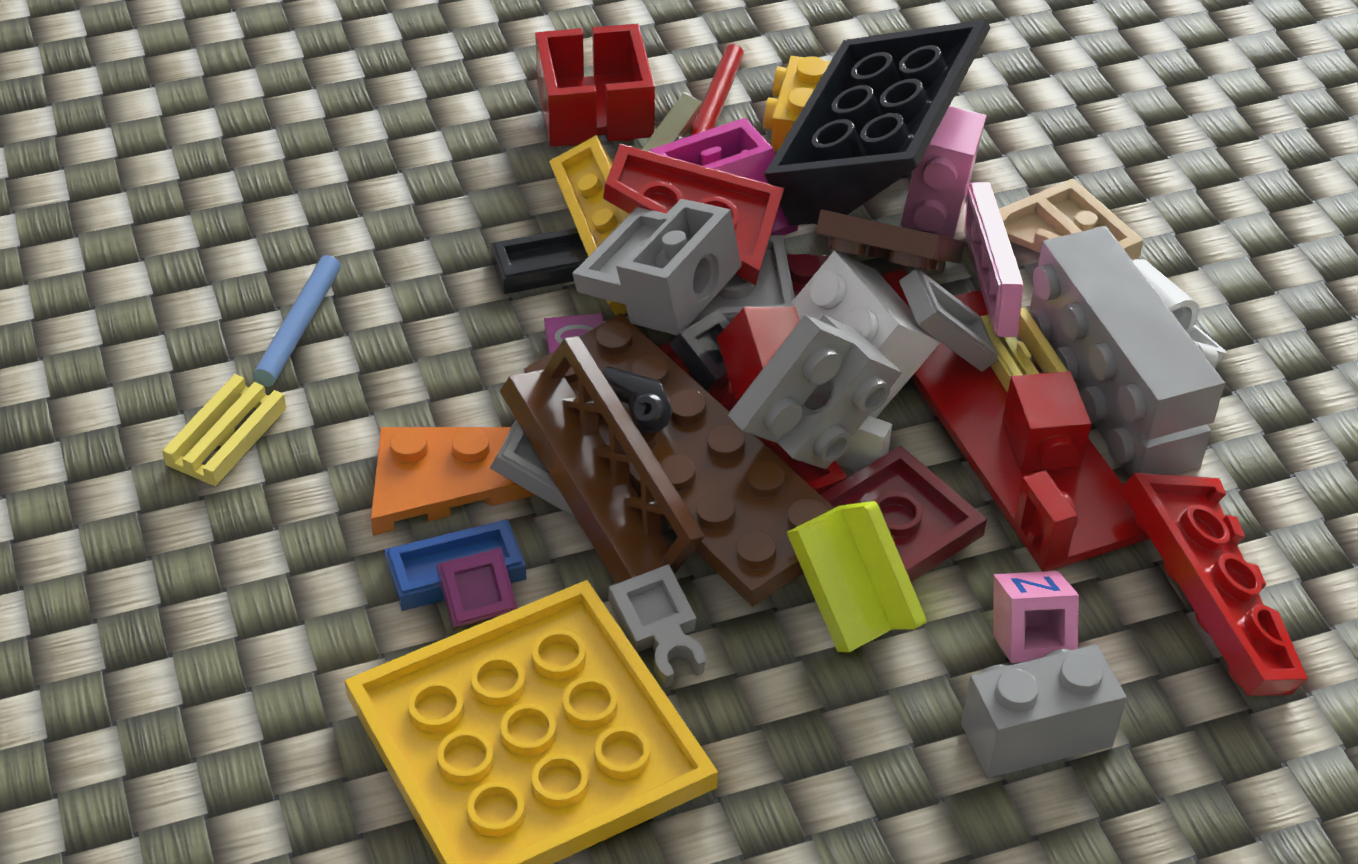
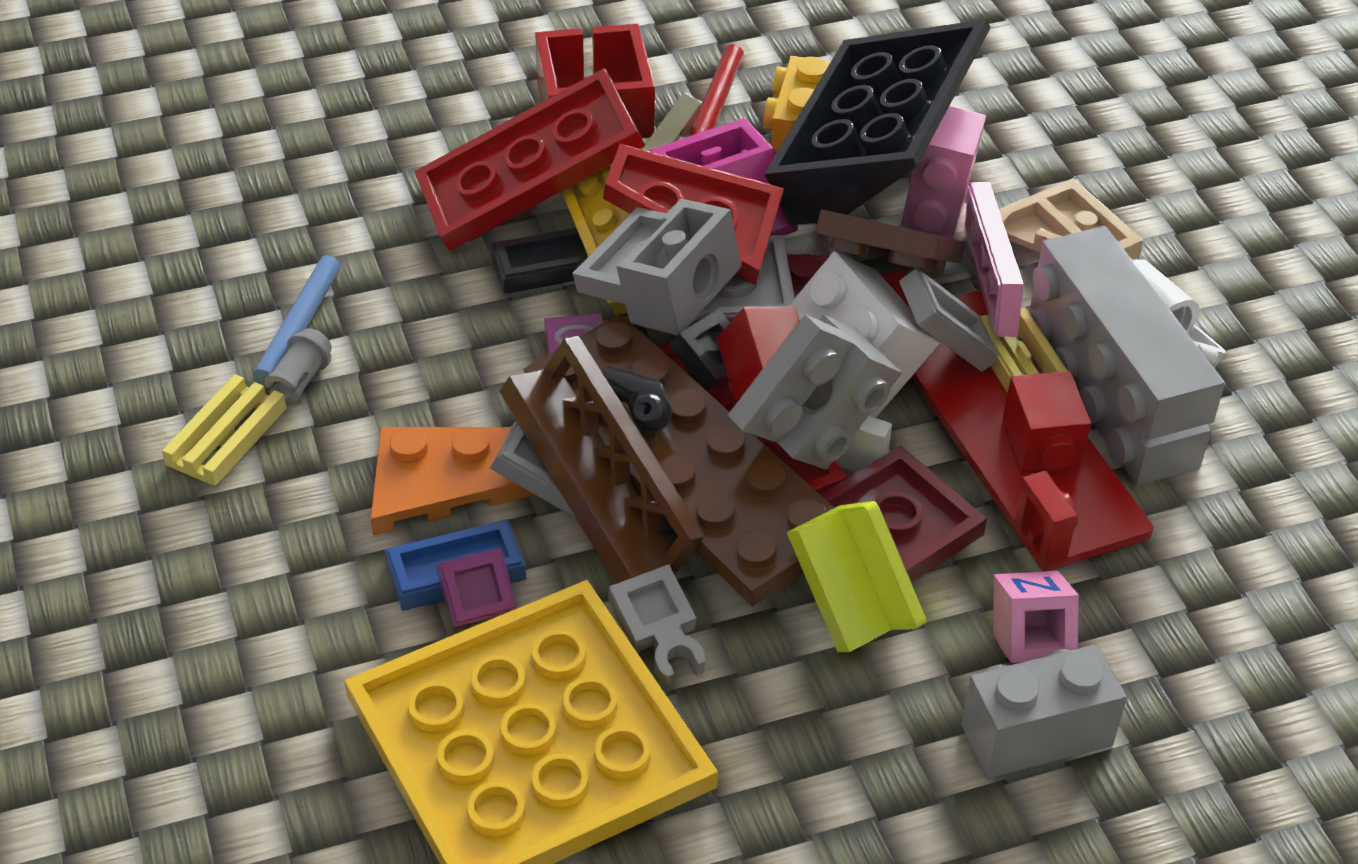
red wing [1120,473,1308,696] -> none
none -> light grey pin [265,328,332,404]
none -> red plate [414,68,645,251]

